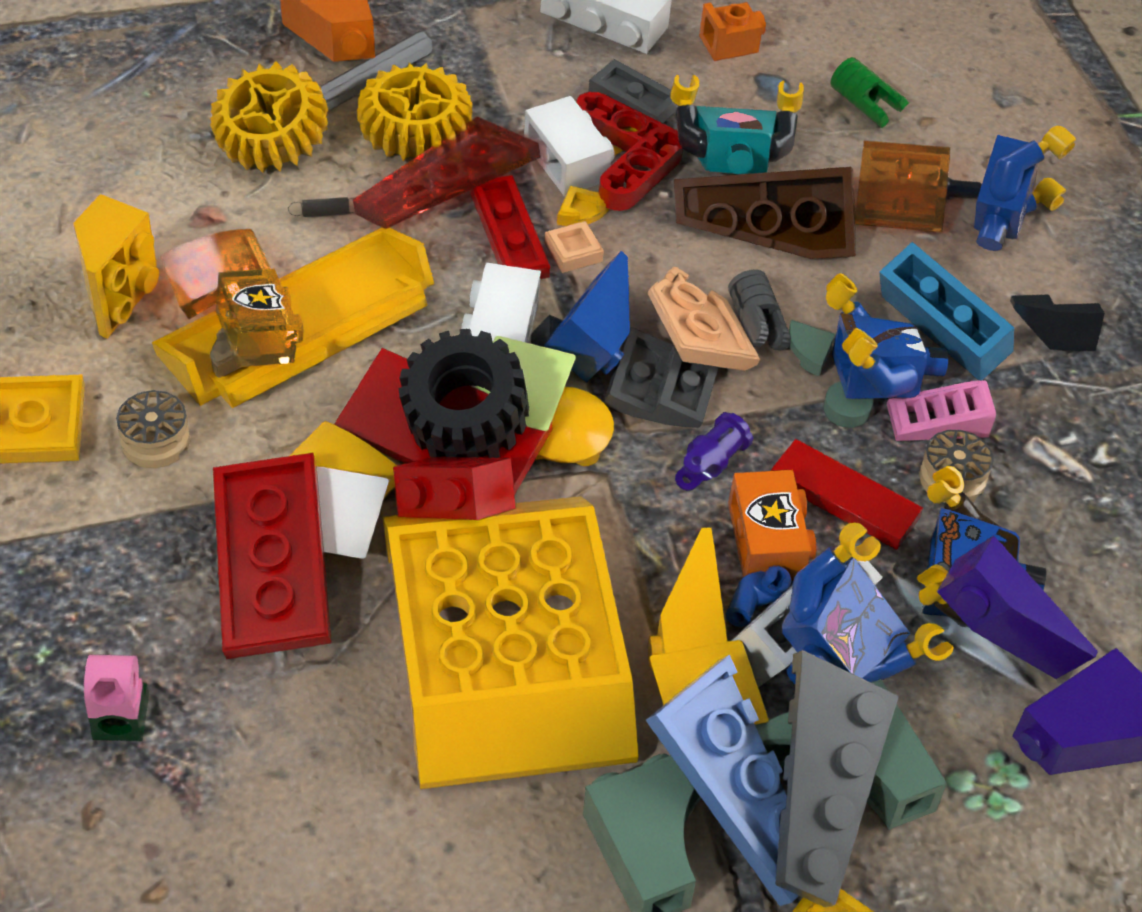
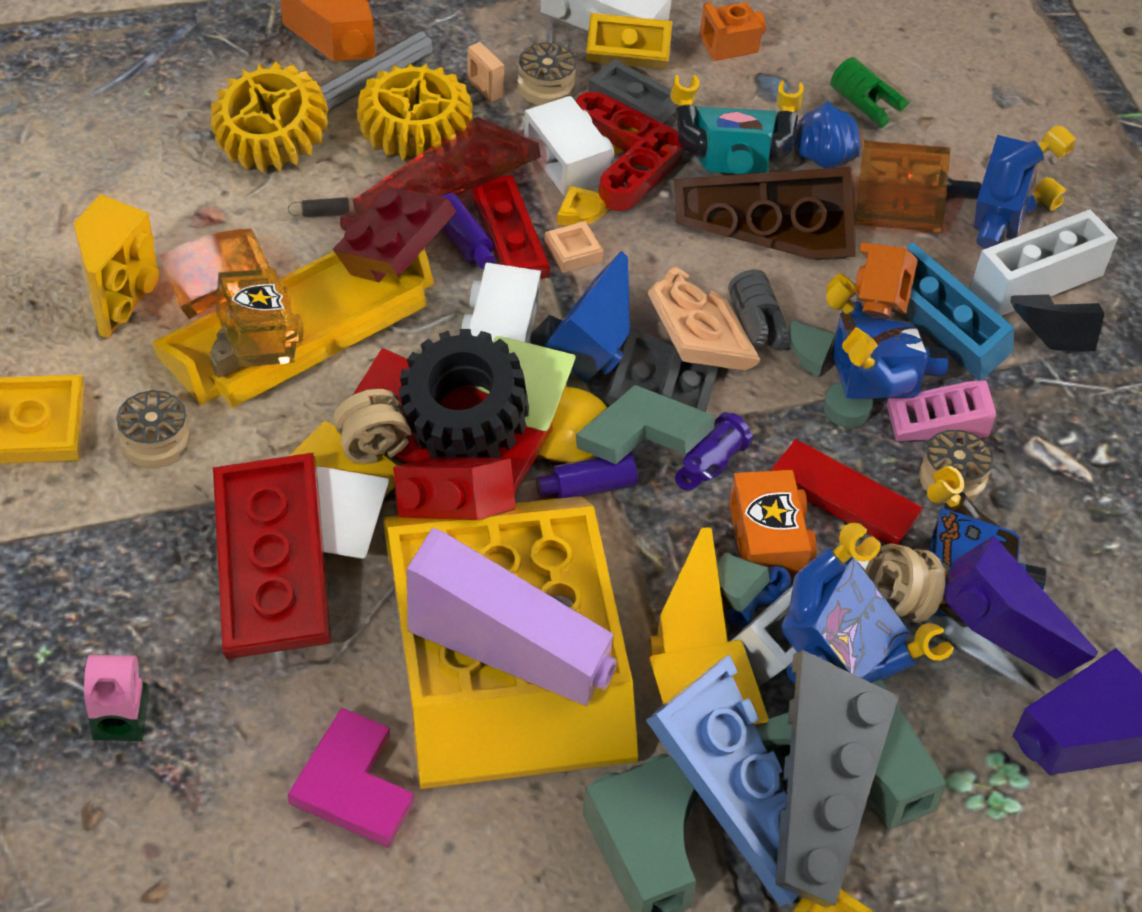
none -> dark pink tile [288,707,414,848]
none -> dark red plate [332,186,456,283]
none -> tan wheel [332,389,412,464]
none -> lavender slope [407,528,617,706]
none -> dark purple cylinder [440,193,495,269]
none -> light nougat tile [467,42,504,102]
none -> tan wheel [517,42,577,106]
none -> dark purple cylinder [536,452,638,499]
none -> sand green tile [576,385,714,464]
none -> yellow slope [586,13,672,69]
none -> sand green tile [717,553,770,612]
none -> blue hair [794,101,863,168]
none -> orange brick [856,242,918,318]
none -> tan wheel [865,543,946,623]
none -> white brick [970,209,1118,316]

